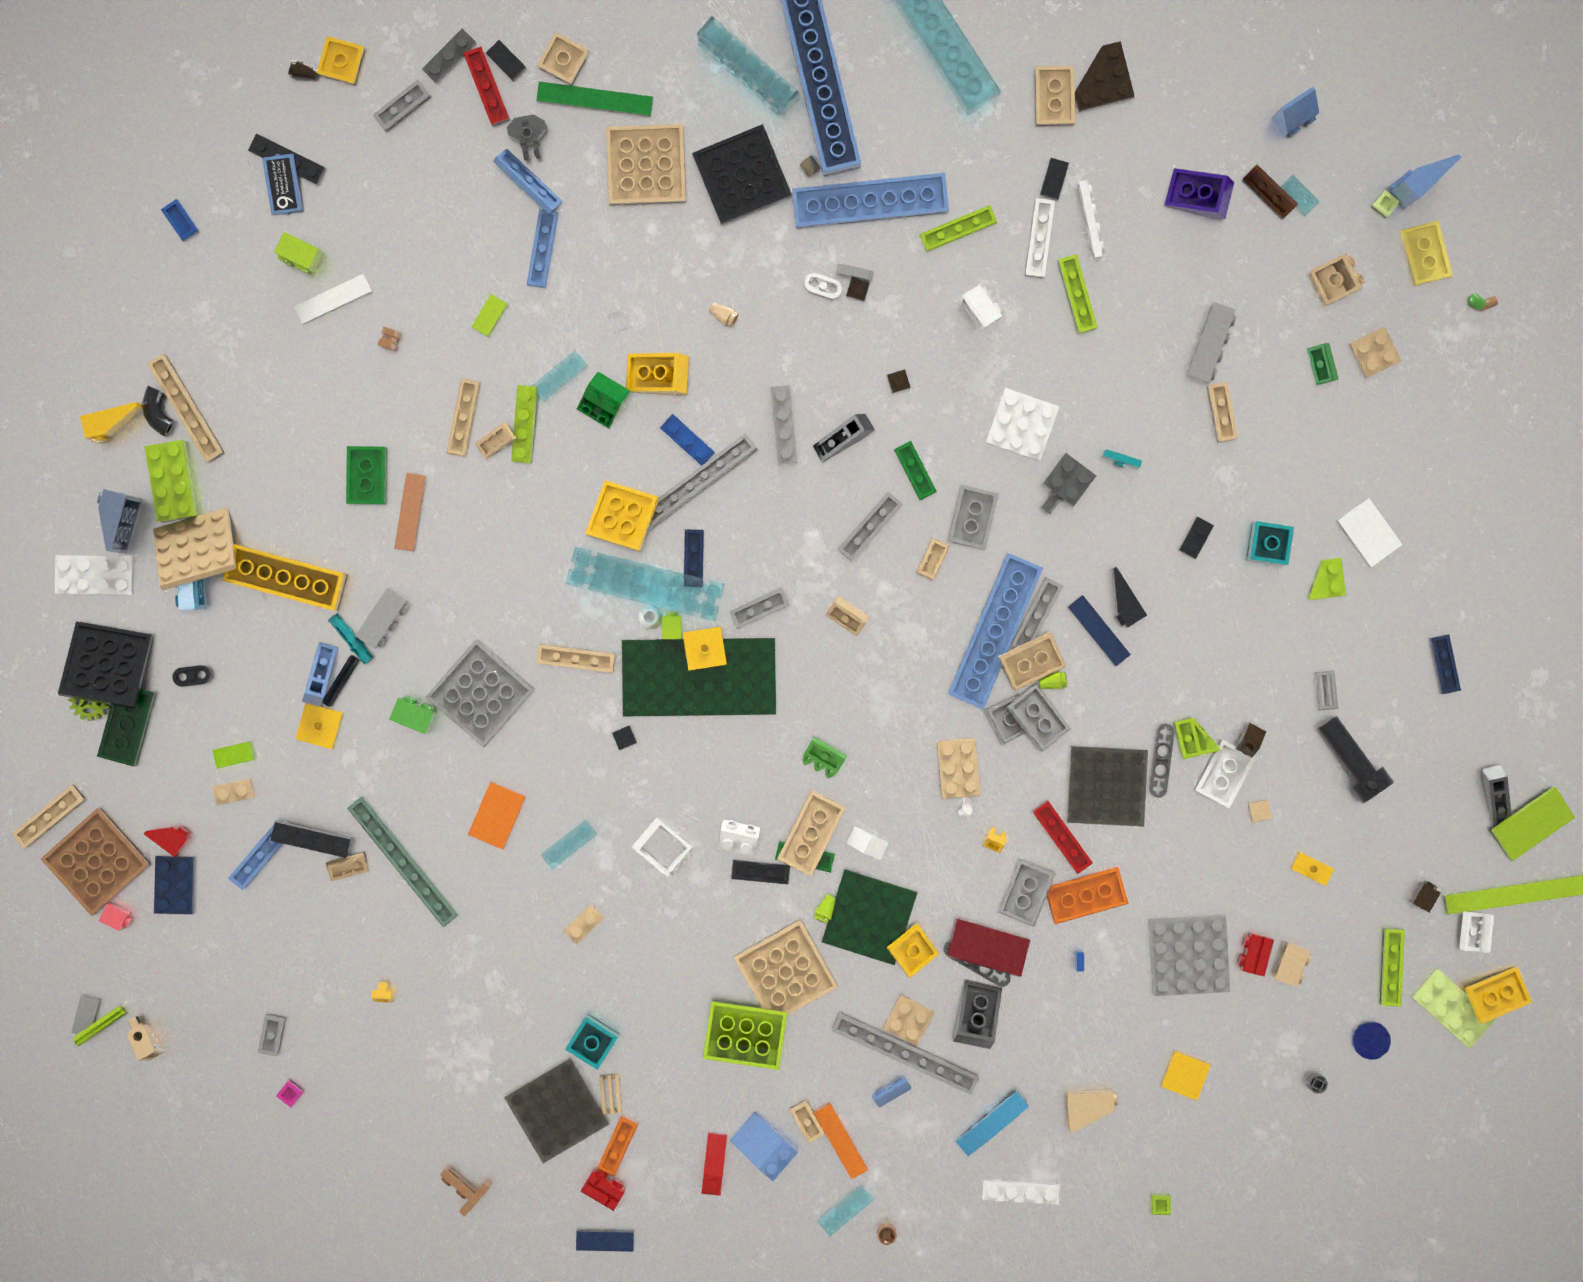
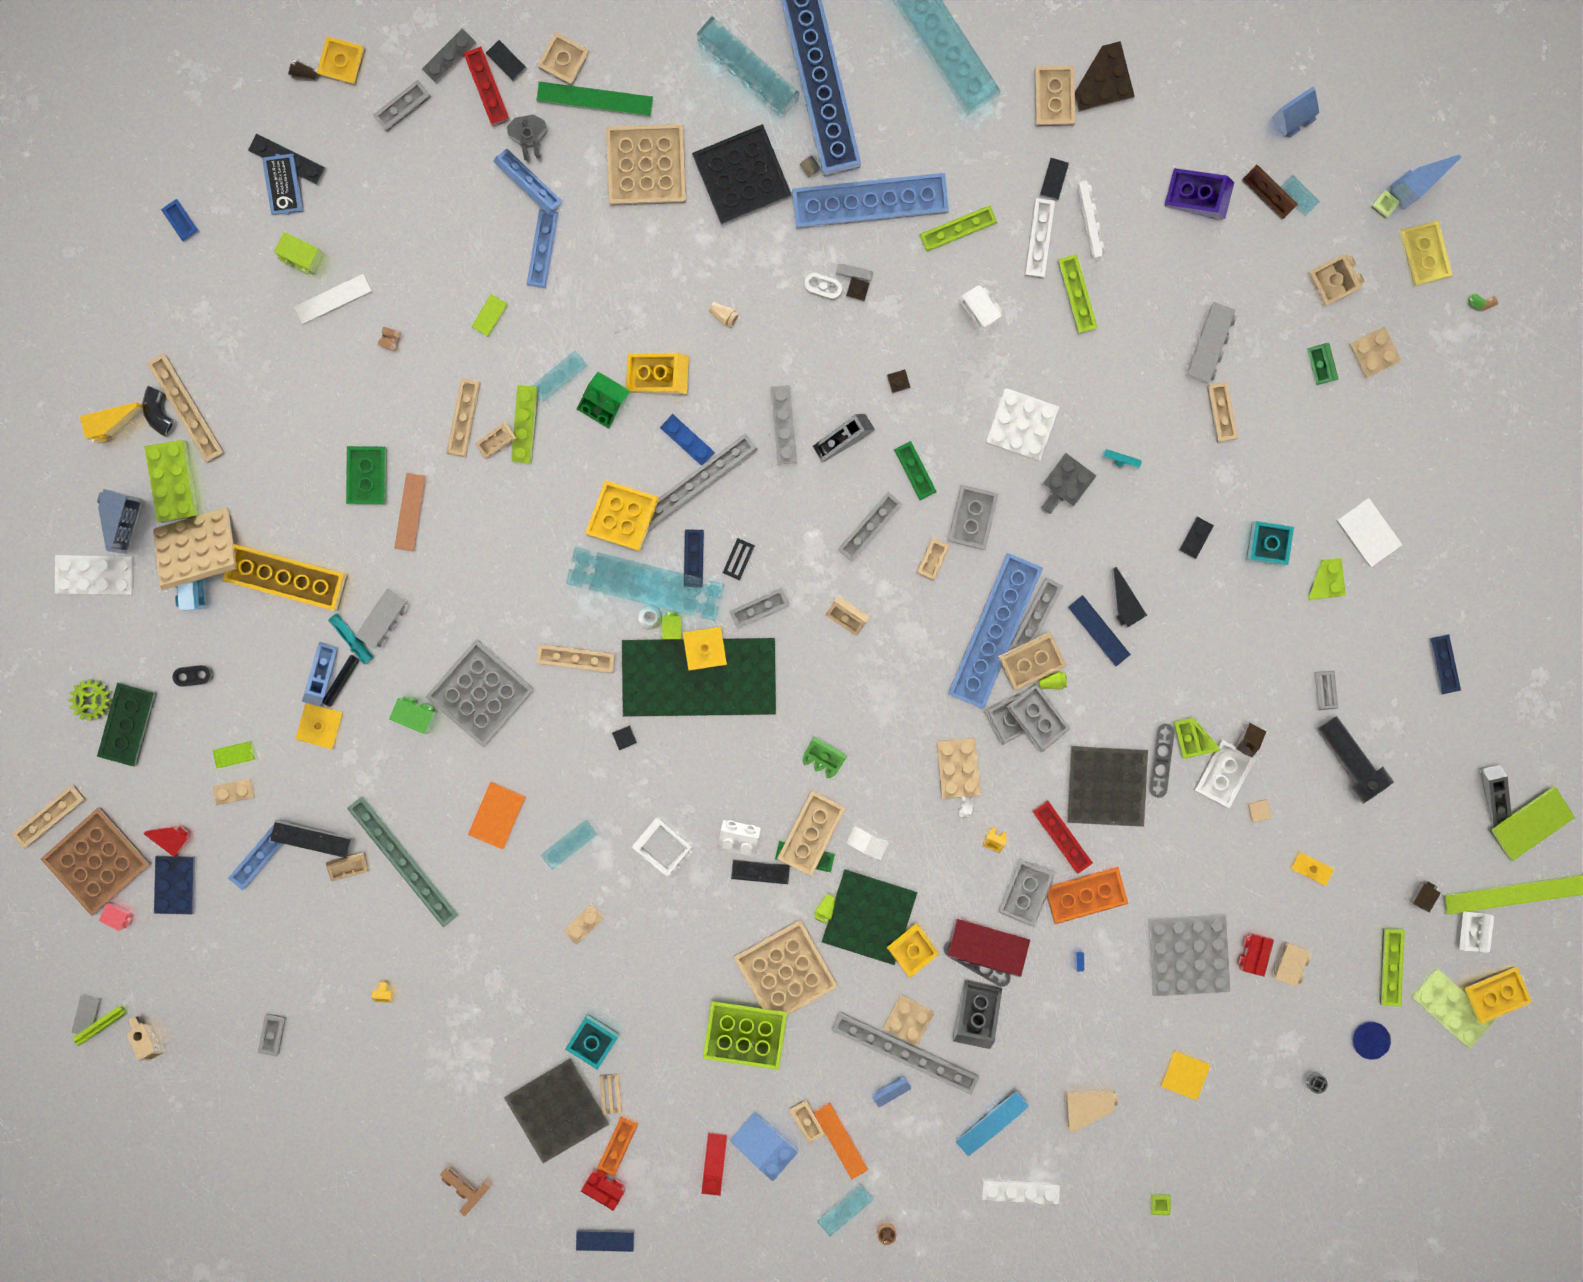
black plate [58,621,153,709] -> none
dark pink plate [276,1080,303,1108] -> none
none -> black tile [722,538,755,581]

